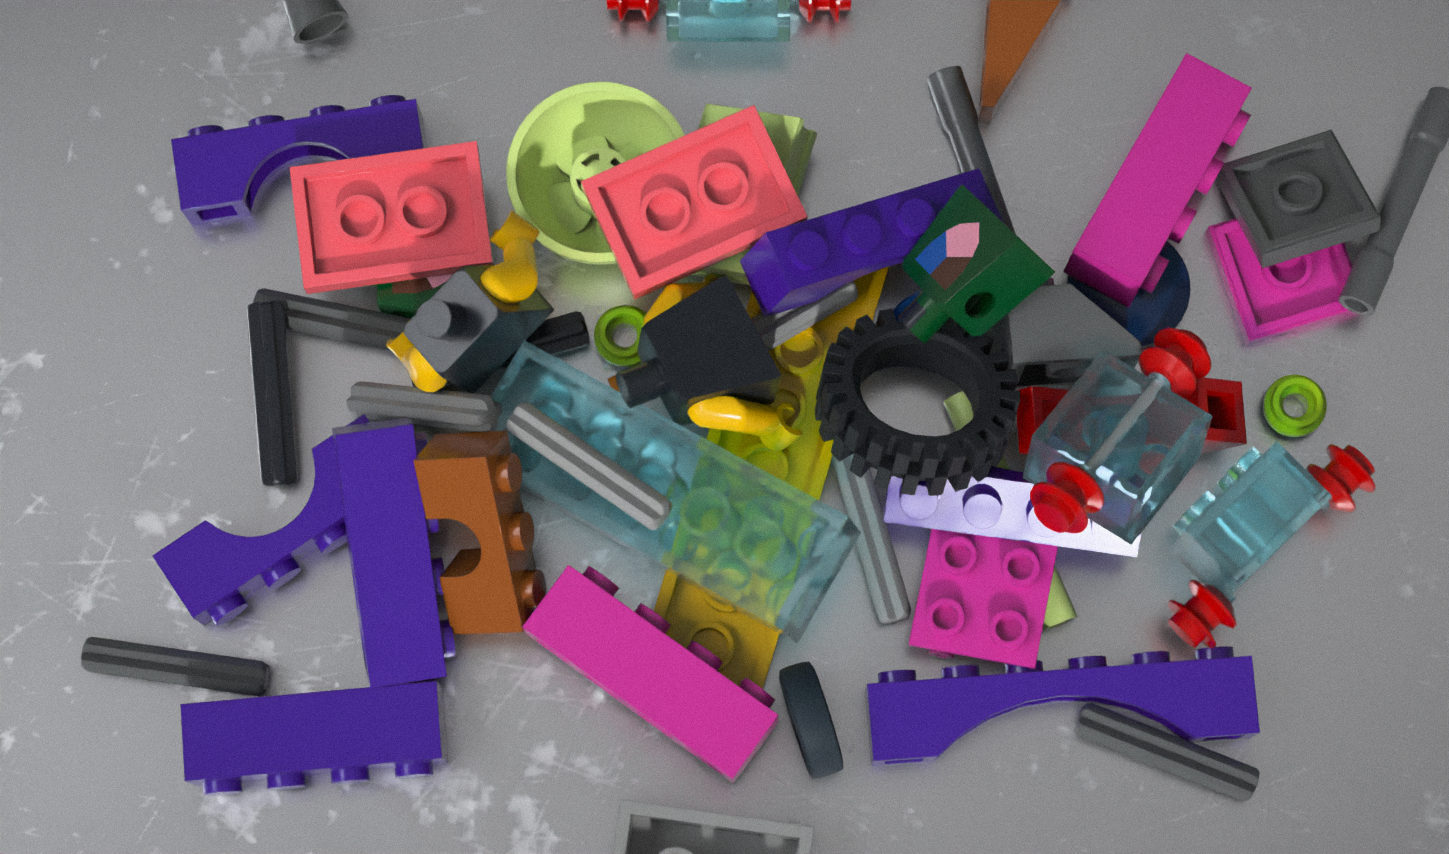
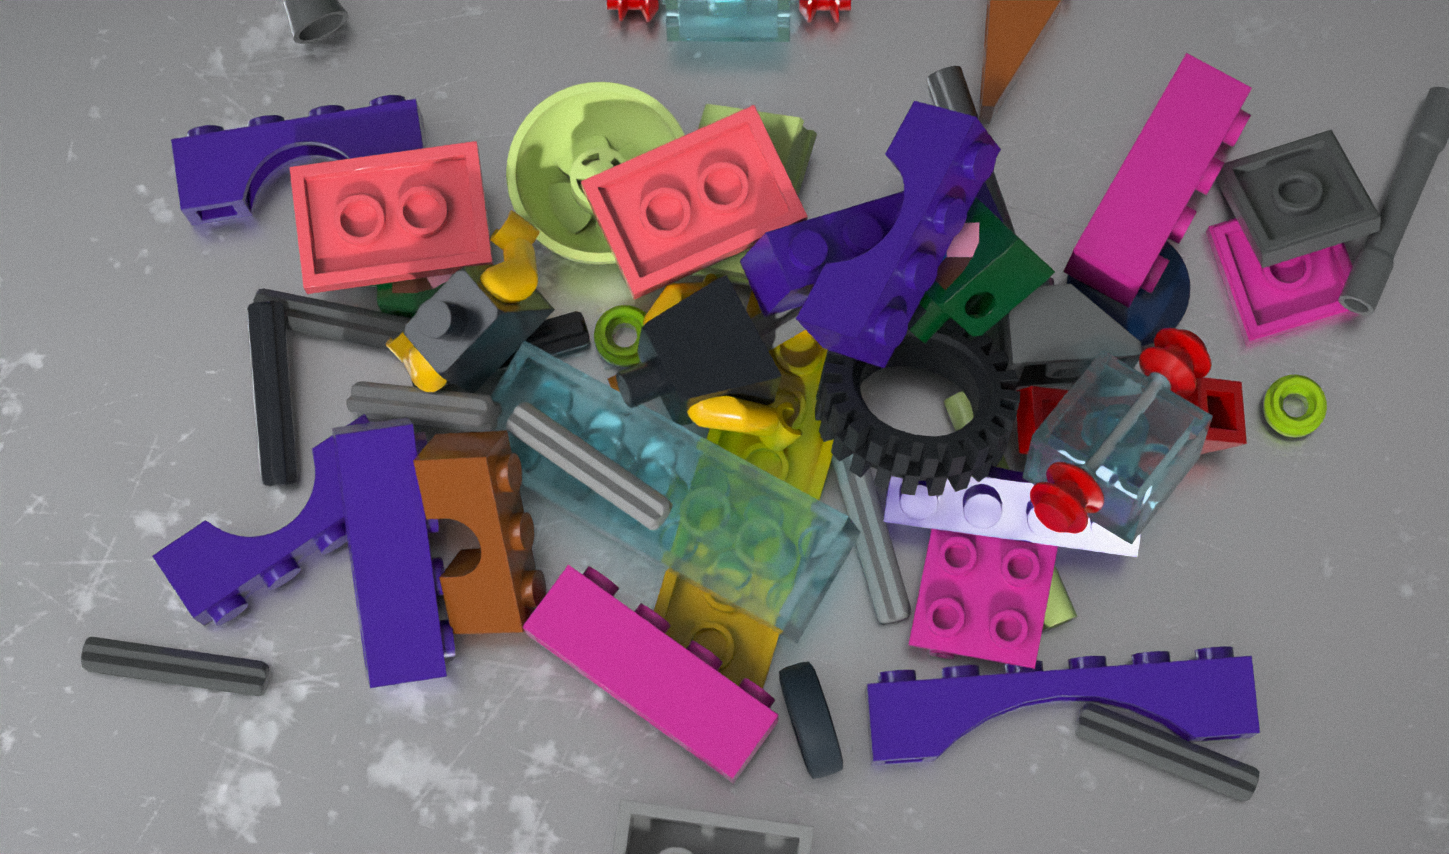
dark purple brick [180,681,448,796] -> none
clear light blue brick [1168,441,1376,648] -> none
none -> dark purple arch [796,100,1001,368]

